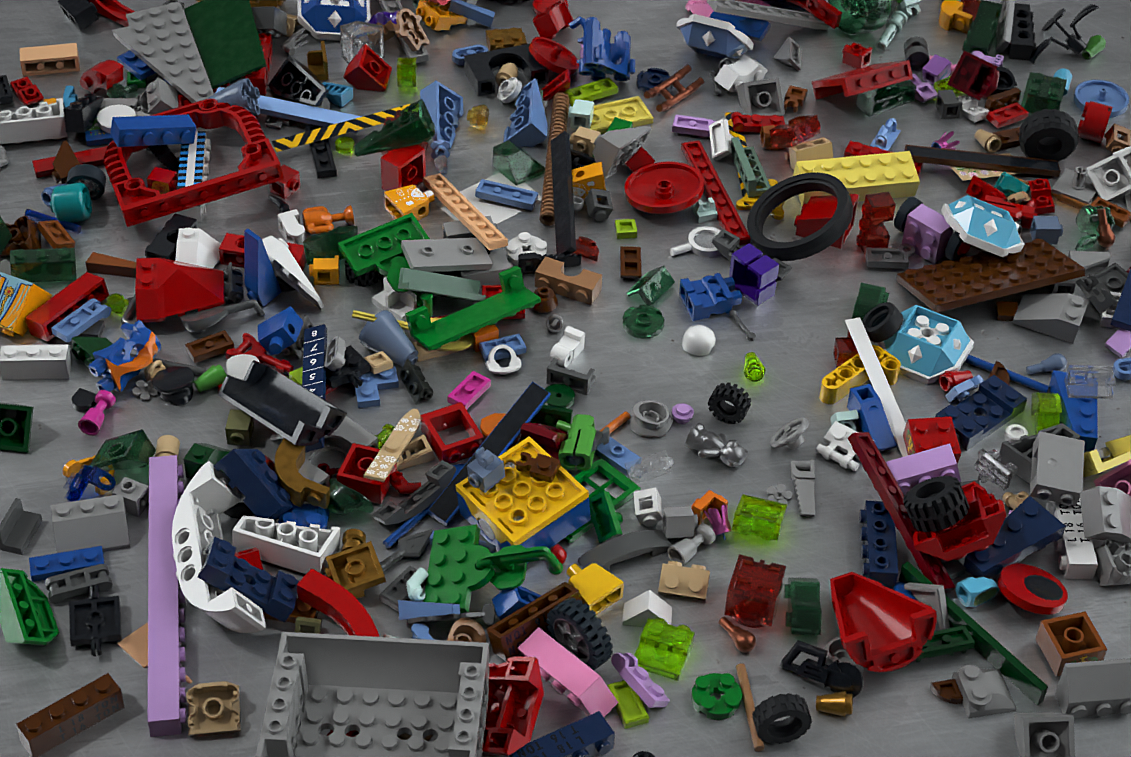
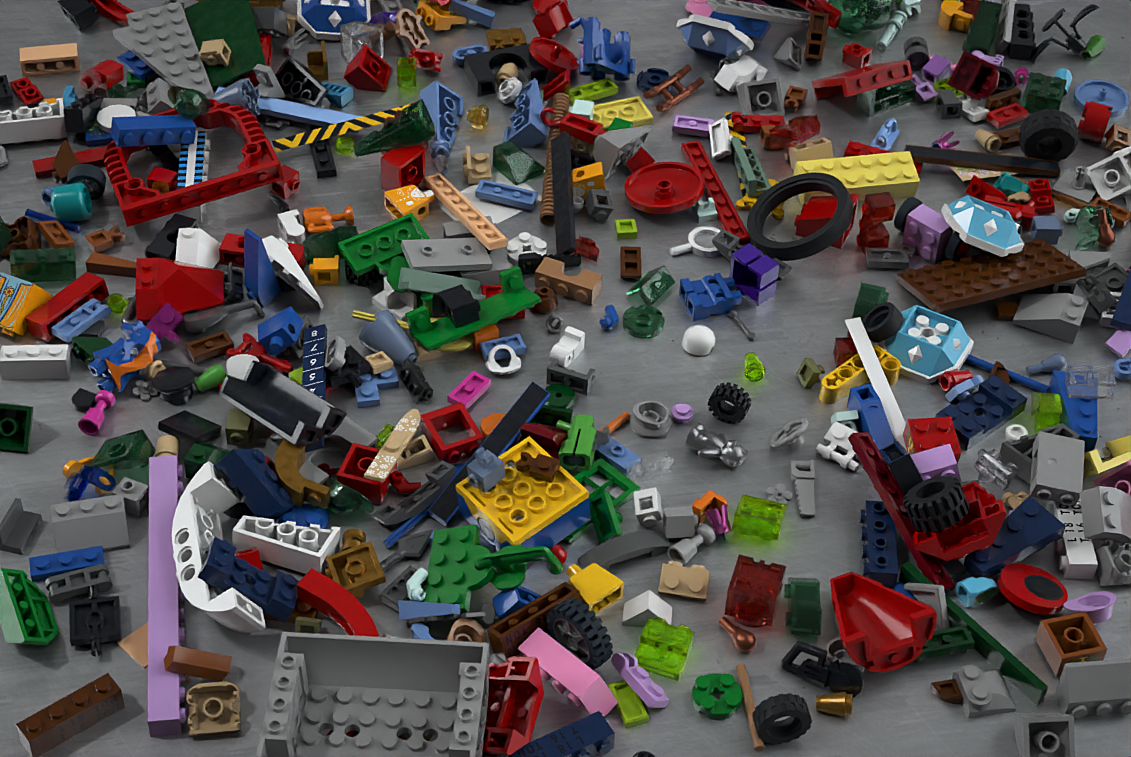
none -> dark orange plate [85,226,125,253]
none -> magenta plate [145,303,184,344]
none -> black tile [157,410,222,445]
none -> dark orange piece [164,646,232,682]
none -> clear green piece [168,86,210,119]
none -> tan brick [199,39,231,66]
none -> light grey slope [253,64,285,98]
none -> red hips [408,48,443,72]
none -> black brick [438,284,481,328]
none -> tan bracket [462,146,492,184]
none -> red piece [540,107,607,145]
none -> blue arm [599,305,619,330]
none -> olive tile [796,358,825,389]
none -> reddish brown arch [804,11,829,61]
none -> black arch [879,441,923,496]
none -> dark pink pin [1014,67,1029,85]
none -> light aqua arm [1063,208,1092,223]
none -> lavender piece [1063,591,1117,625]

